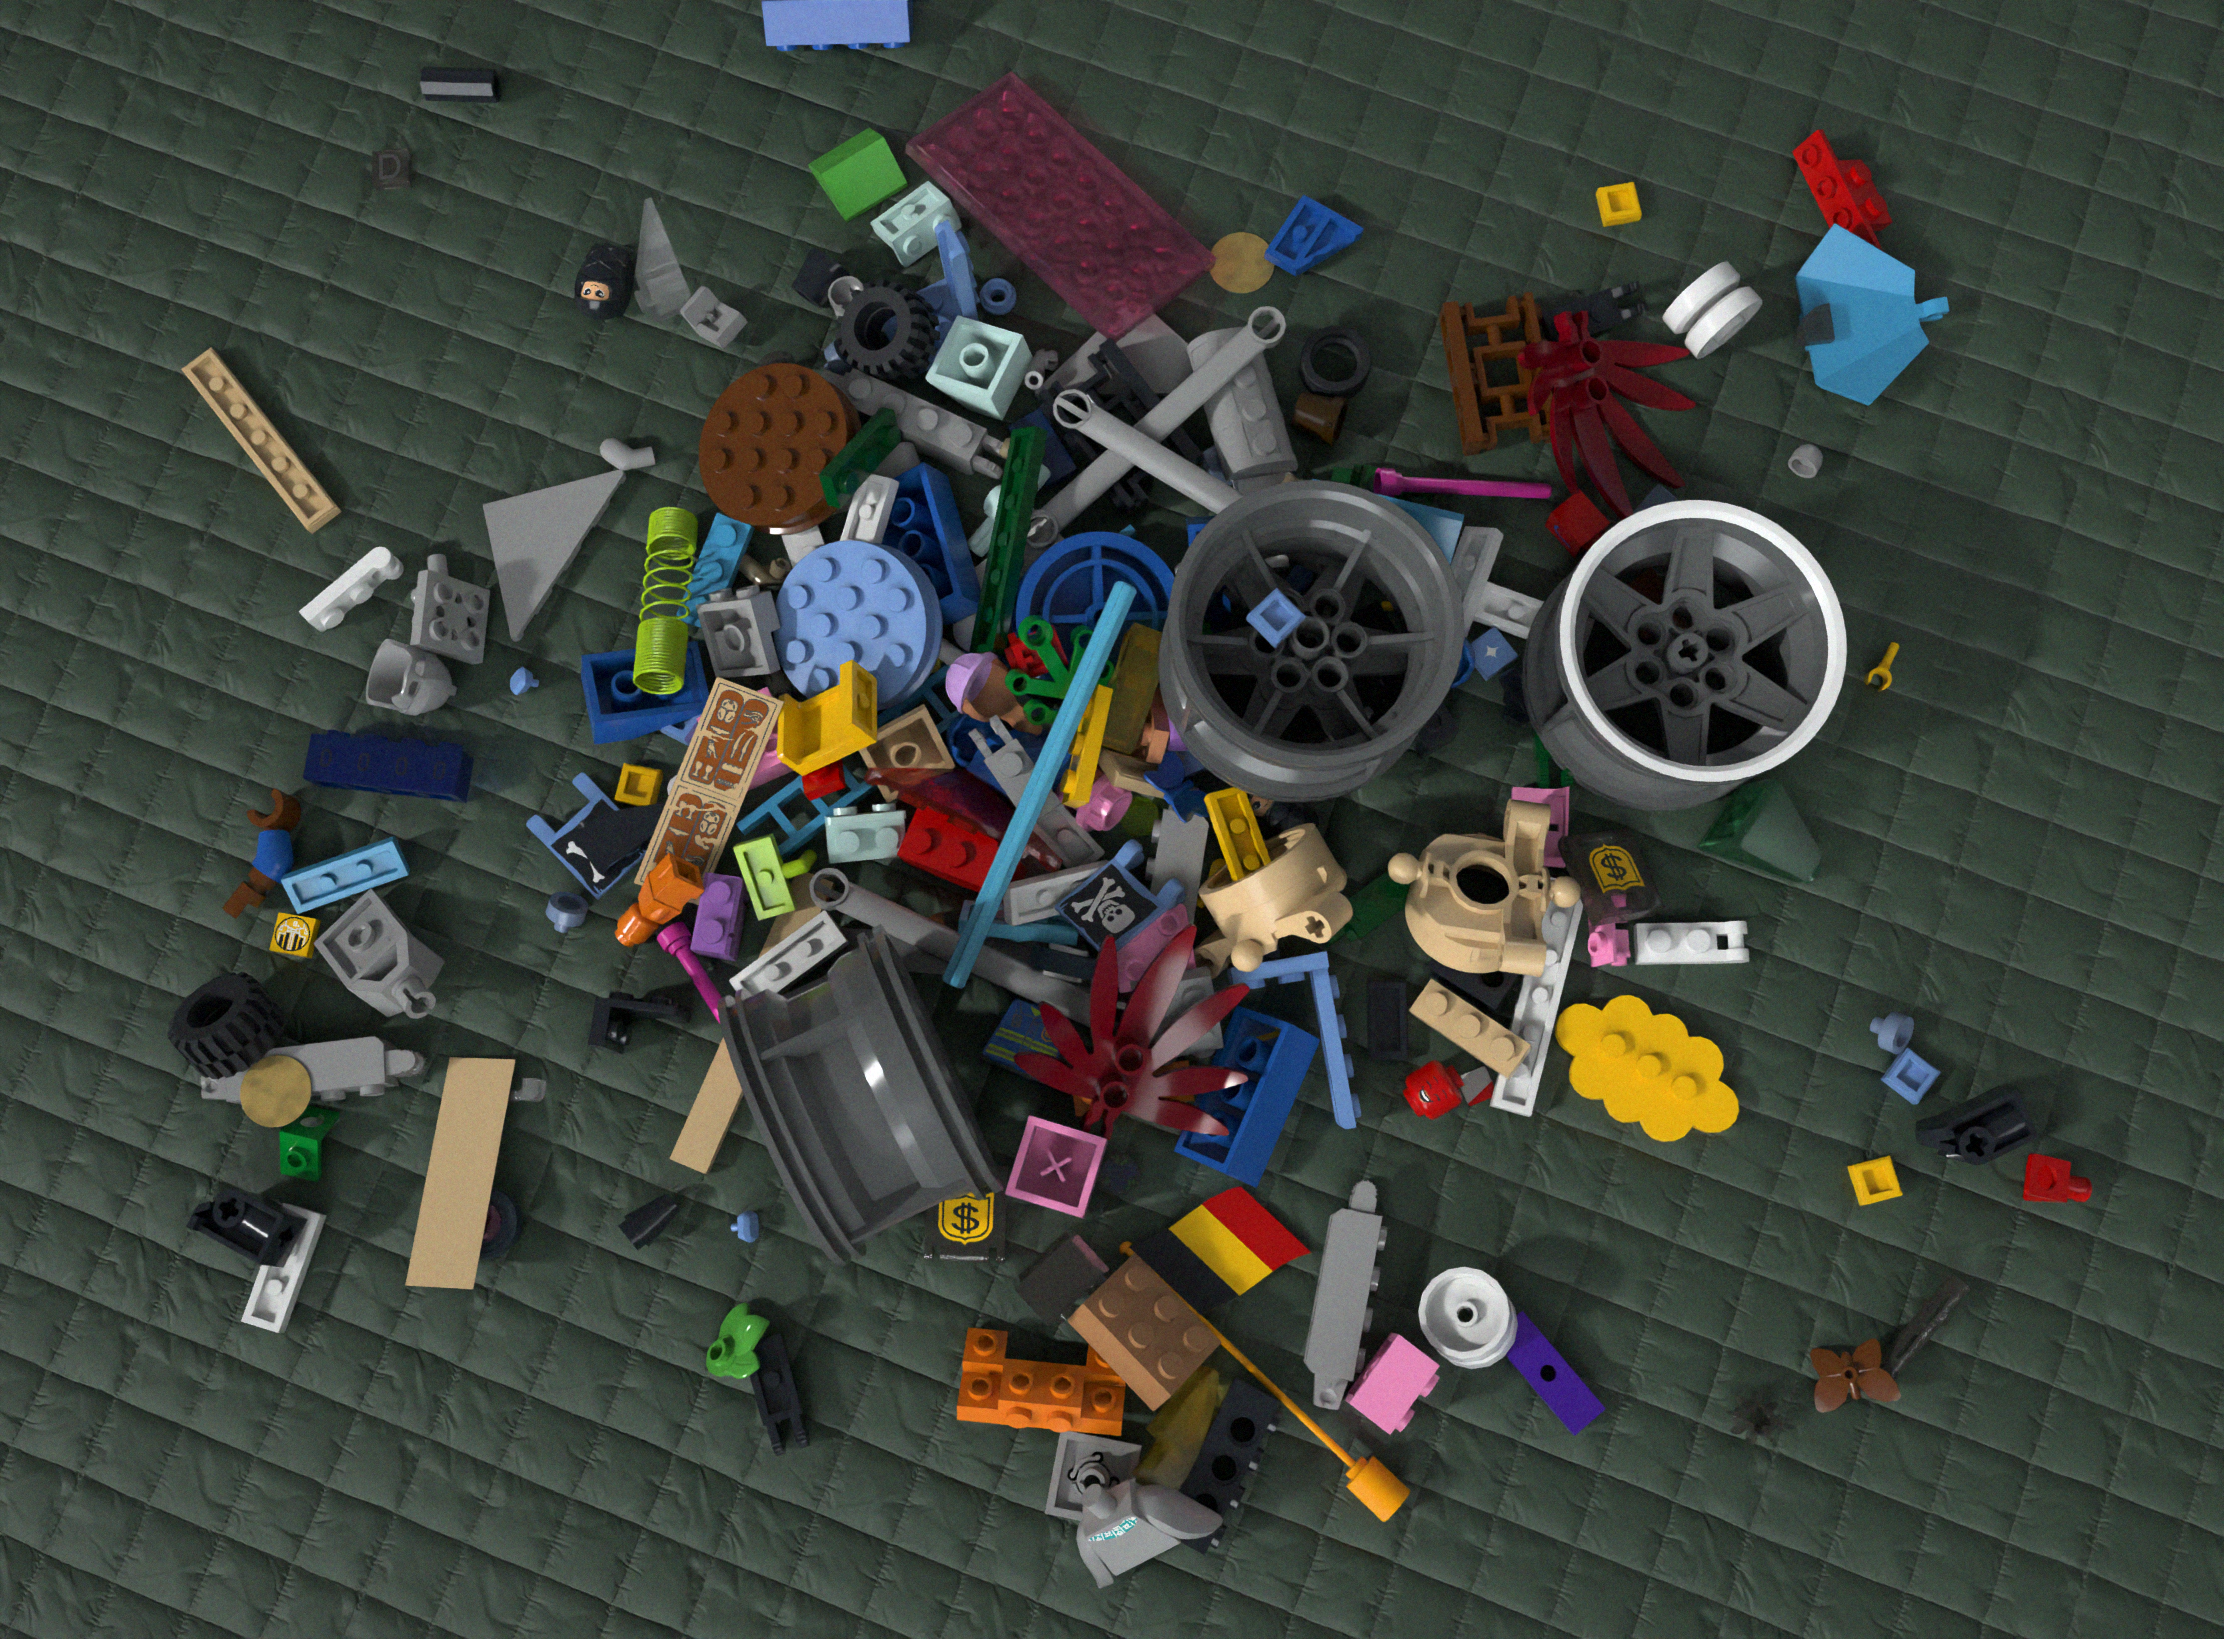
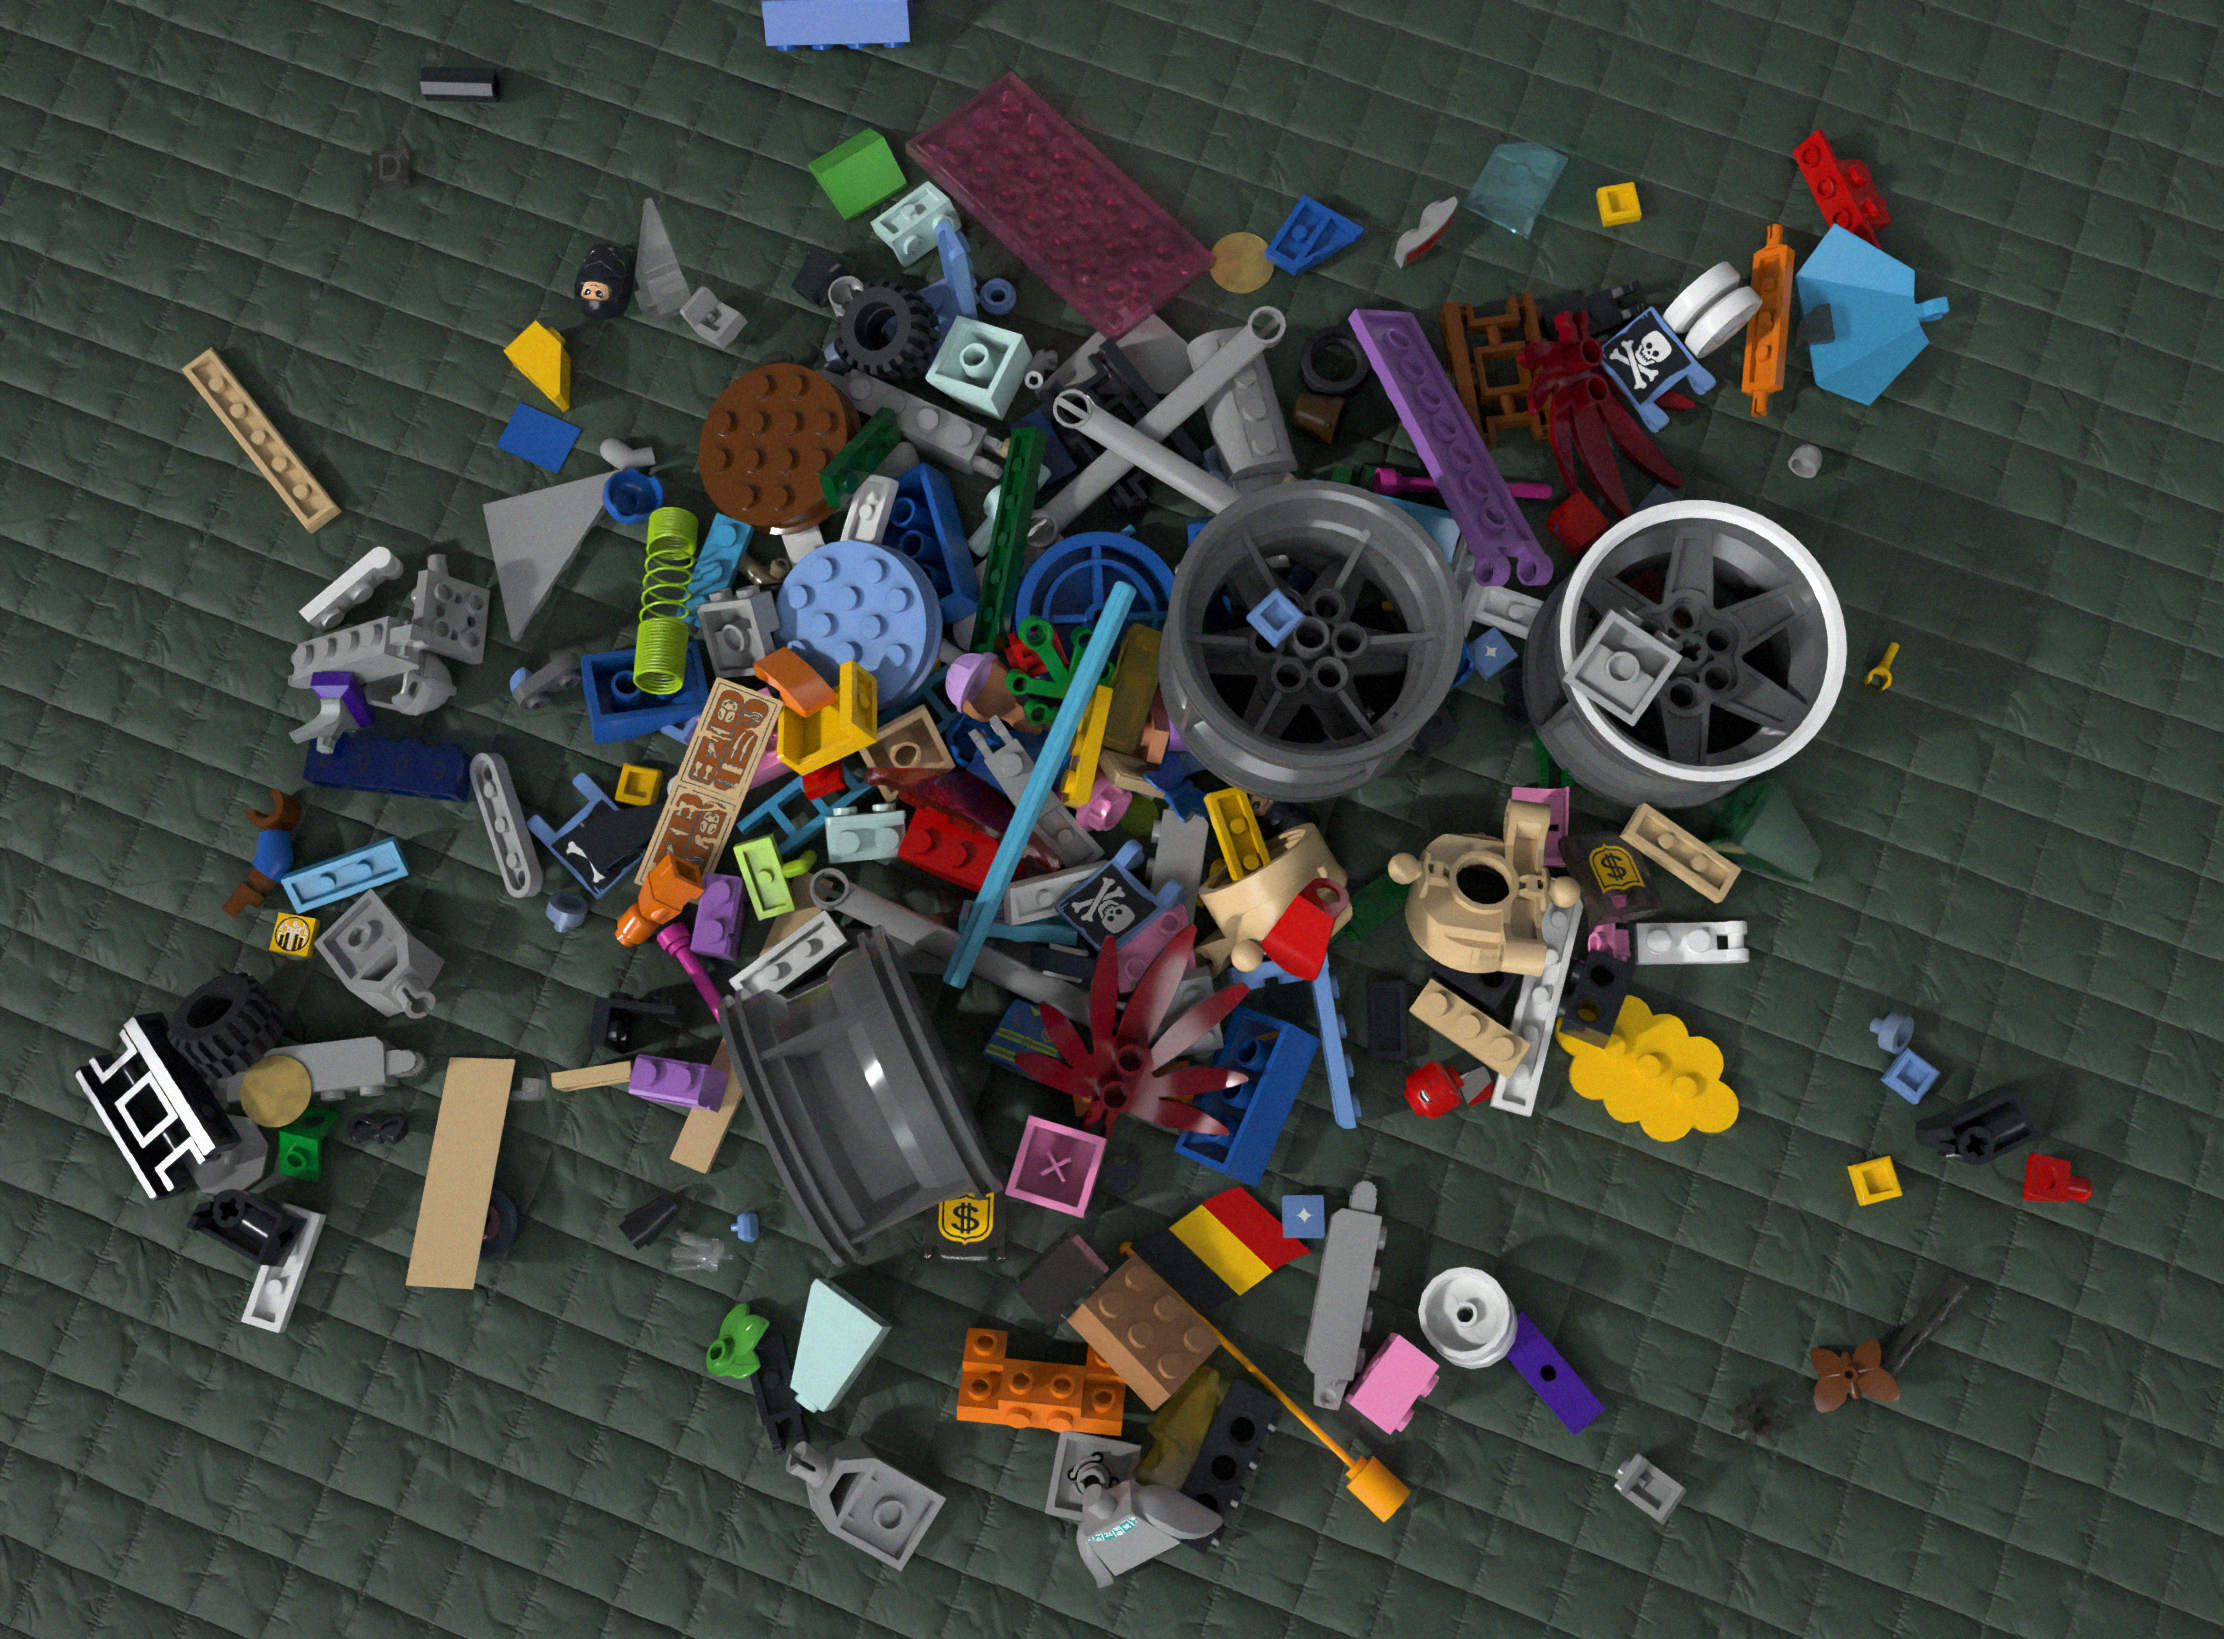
none -> black fence [74,1012,243,1201]
none -> light grey piece [185,1114,271,1194]
none -> light grey hinge [288,616,432,689]
none -> piece [289,672,376,754]
none -> black piece [347,1113,409,1144]
none -> light grey plate [470,753,543,898]
none -> blue sticker [496,402,582,474]
none -> yellow slope [503,320,571,412]
none -> dark grey plate [512,653,582,711]
none -> tan tile [551,1061,635,1092]
none -> blue hair [602,468,665,525]
none -> medium lavender brick [628,1054,728,1113]
none -> clear piece [671,1230,734,1272]
none -> orange slope [753,647,837,718]
none -> light grey plate [786,1436,946,1571]
none -> light aqua slope [790,1278,893,1413]
none -> red piece [1261,878,1349,981]
none -> medium blue tile [1281,1195,1325,1238]
none -> medium lavender hinge [1348,308,1553,586]
none -> light grey slope [1394,196,1458,270]
none -> clear light blue slope [1463,142,1569,239]
none -> black brick [1556,949,1637,1049]
none -> light grey plate [1562,606,1683,726]
none -> flag [1600,306,1716,433]
none -> light grey bracket [1614,1453,1687,1525]
none -> tan plate [1620,802,1741,903]
none -> orange plate [1741,224,1795,418]

